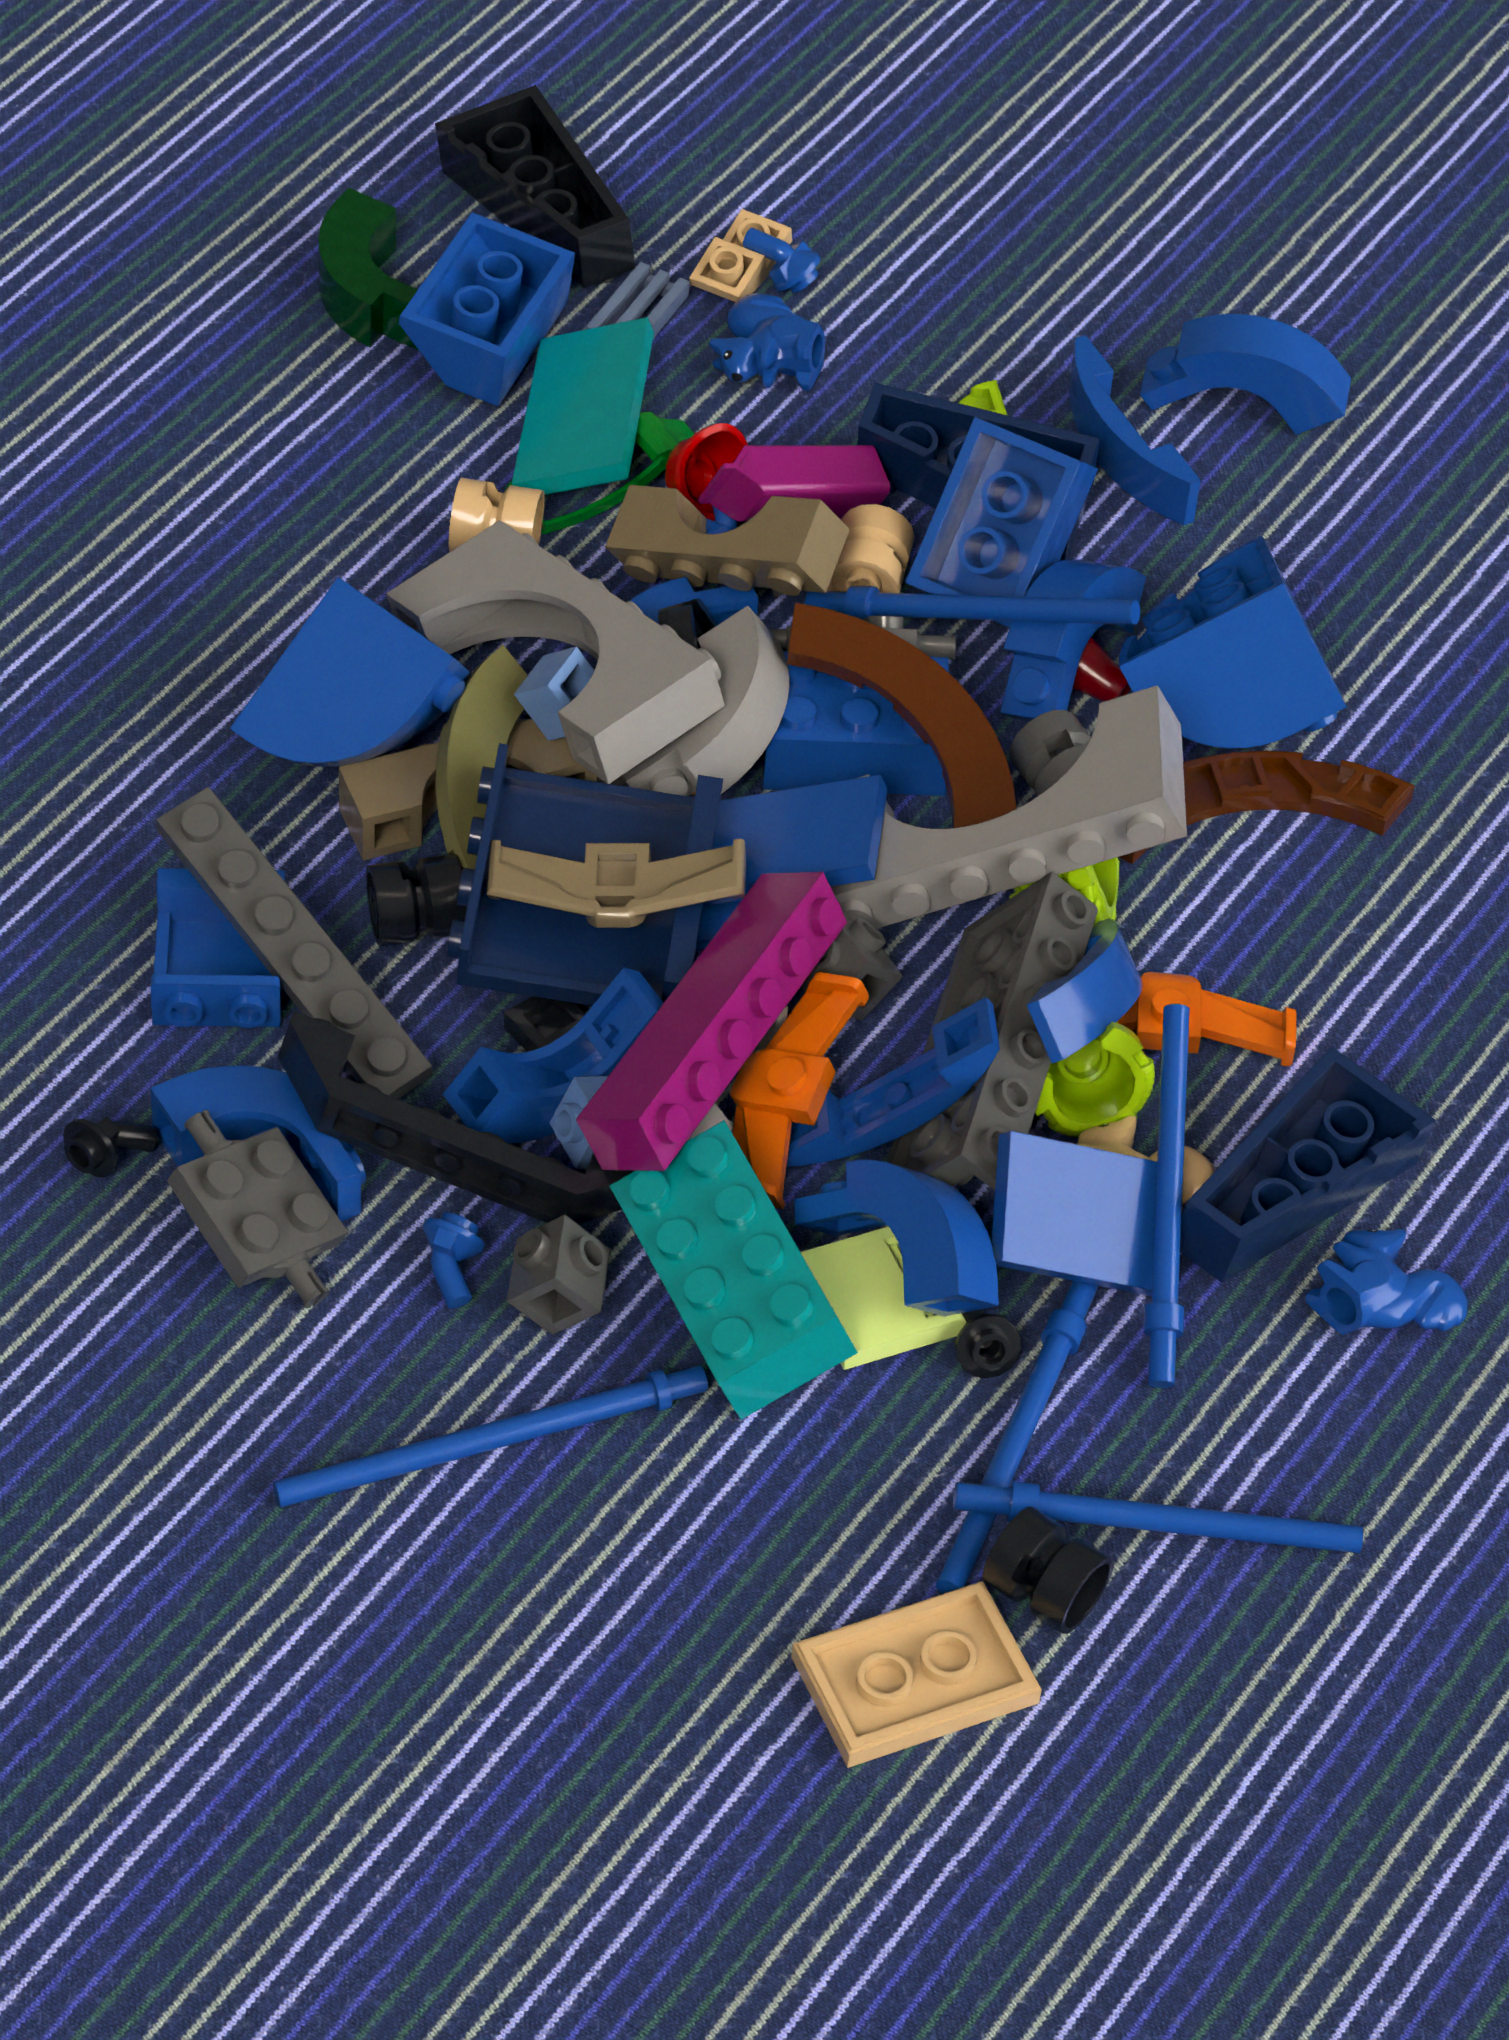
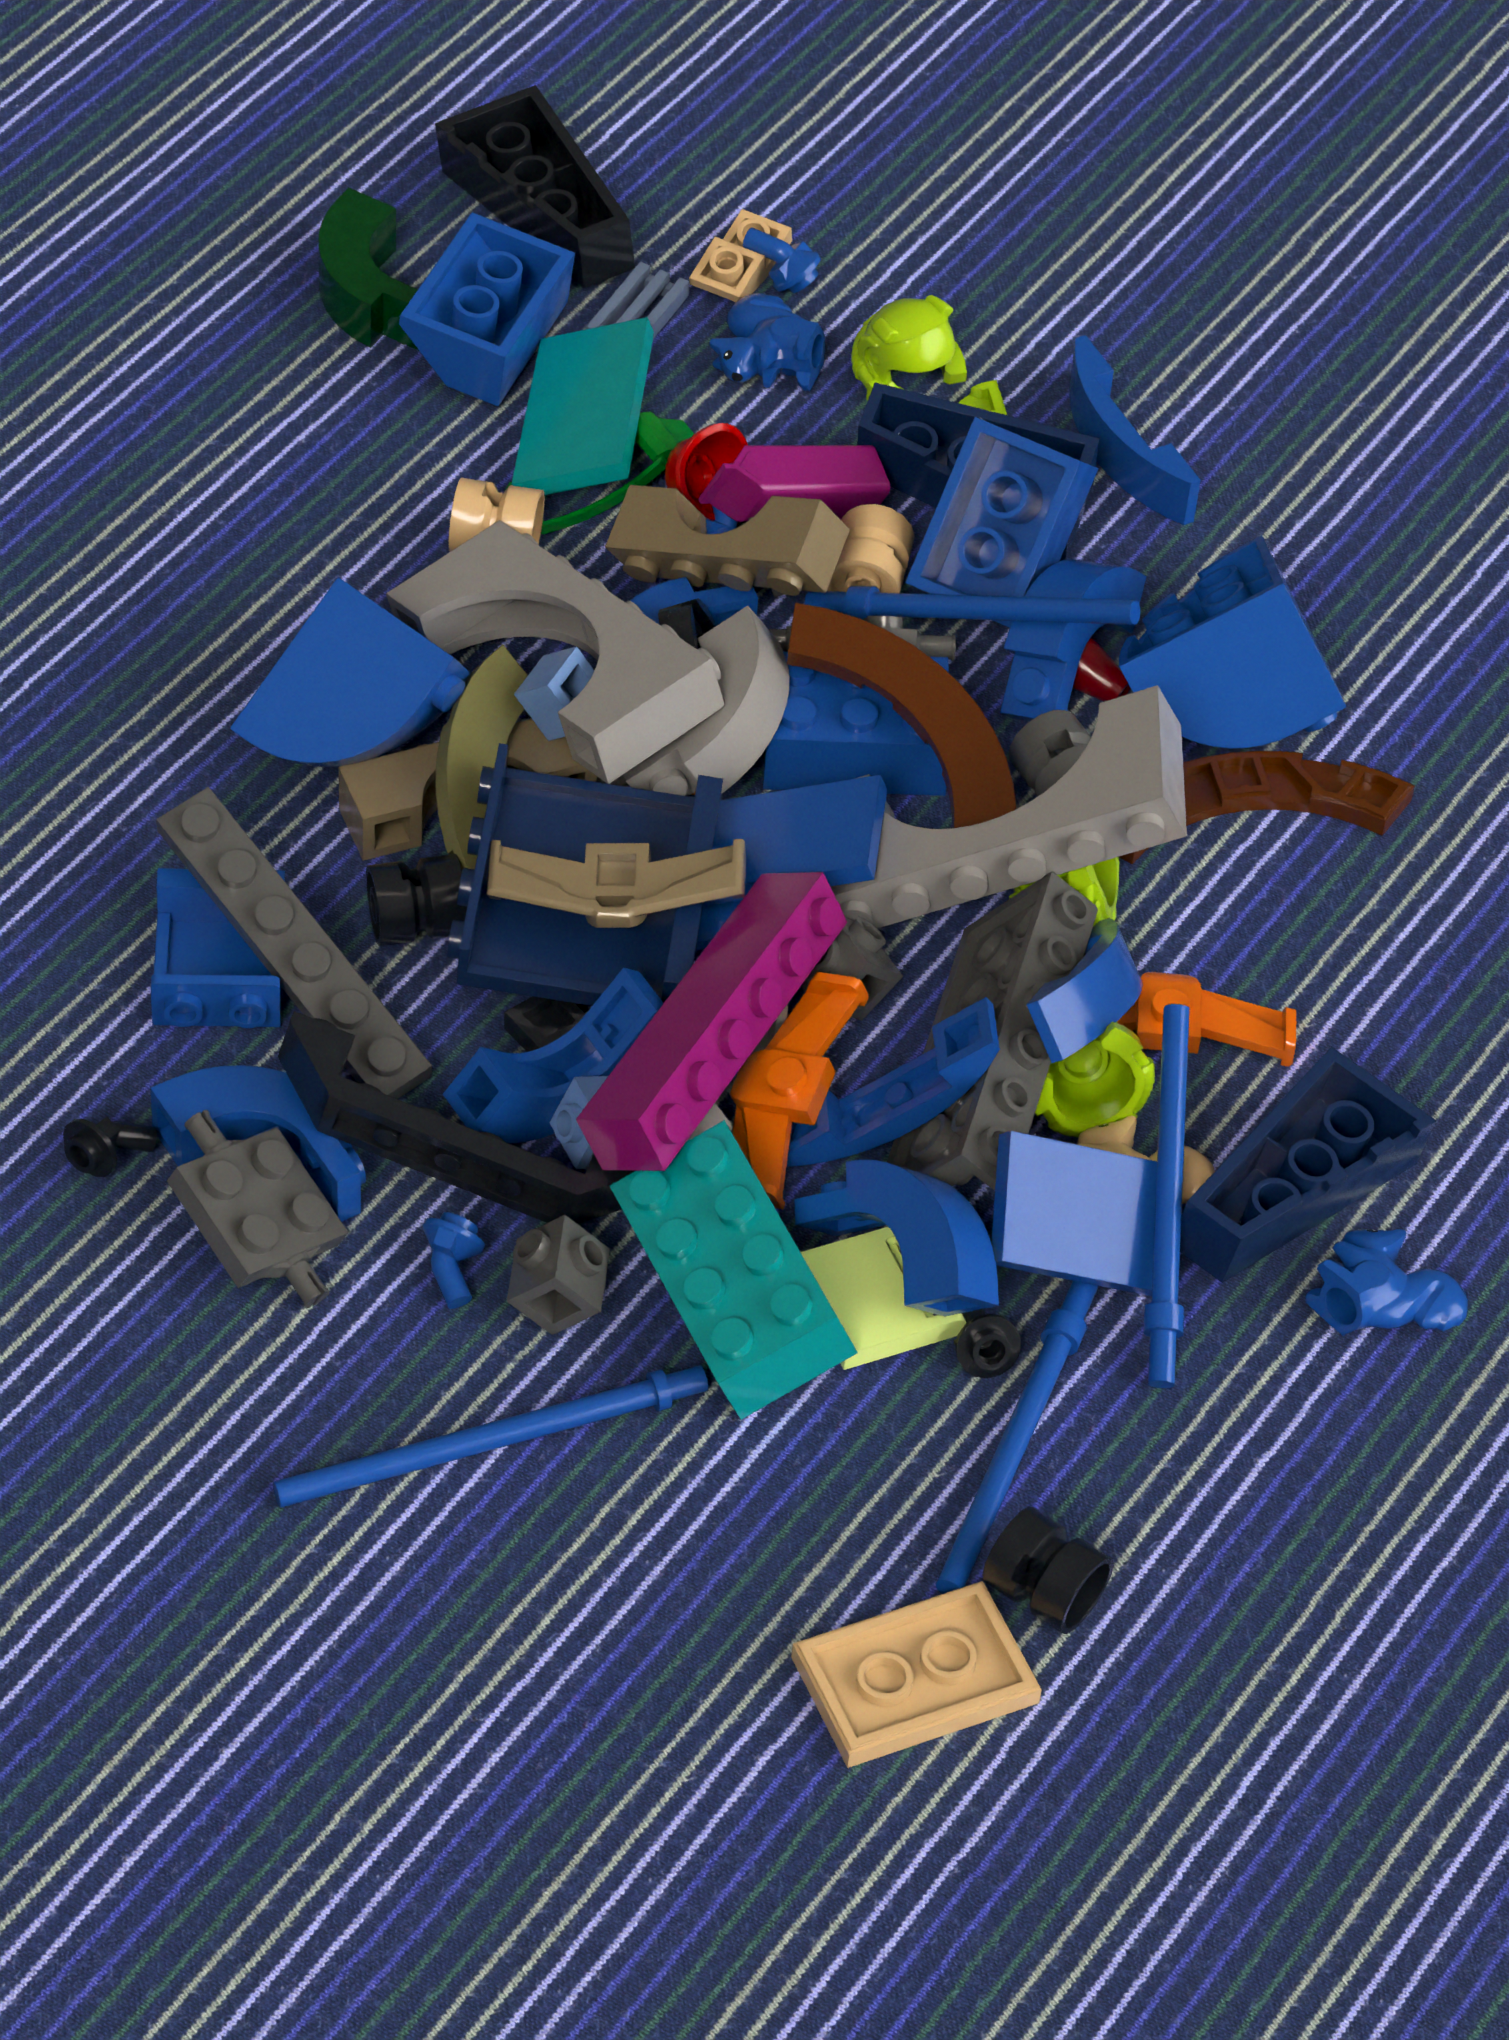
blue bar [953,1481,1363,1553] -> none
blue arch [1140,314,1351,435] -> none
none -> lime helmet [851,295,967,401]

